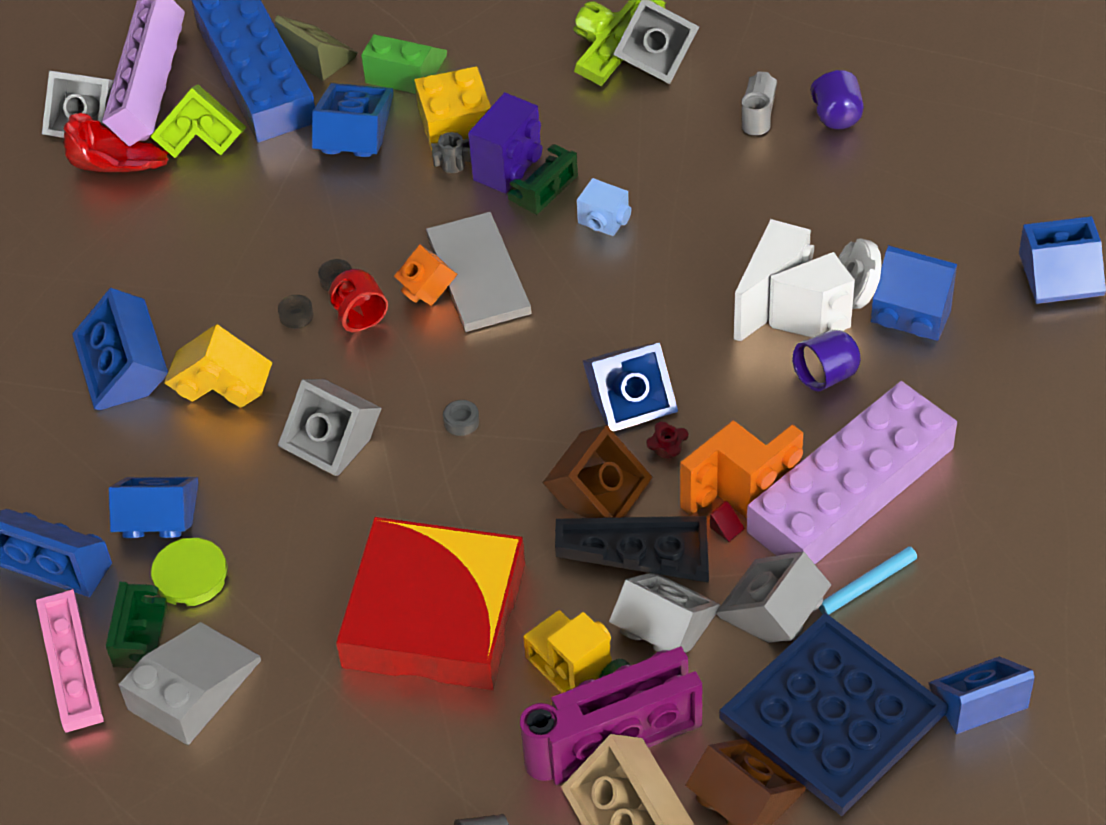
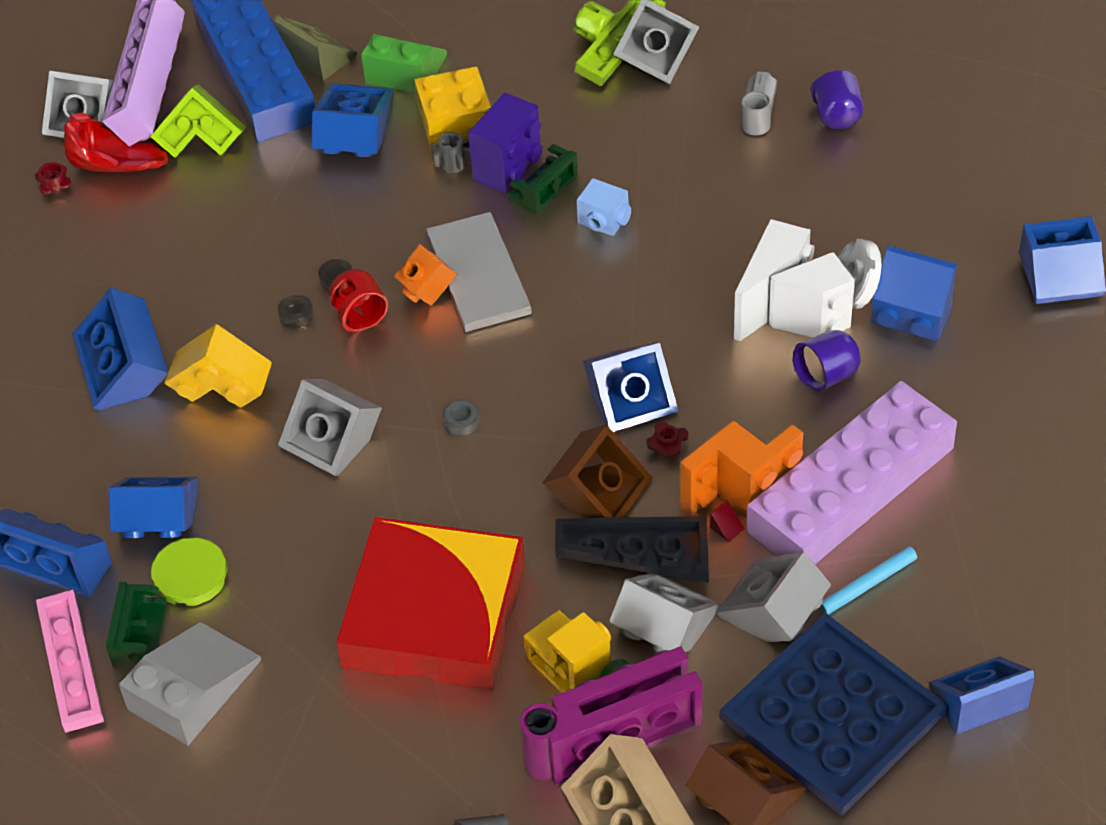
none -> dark red plate [35,162,72,194]

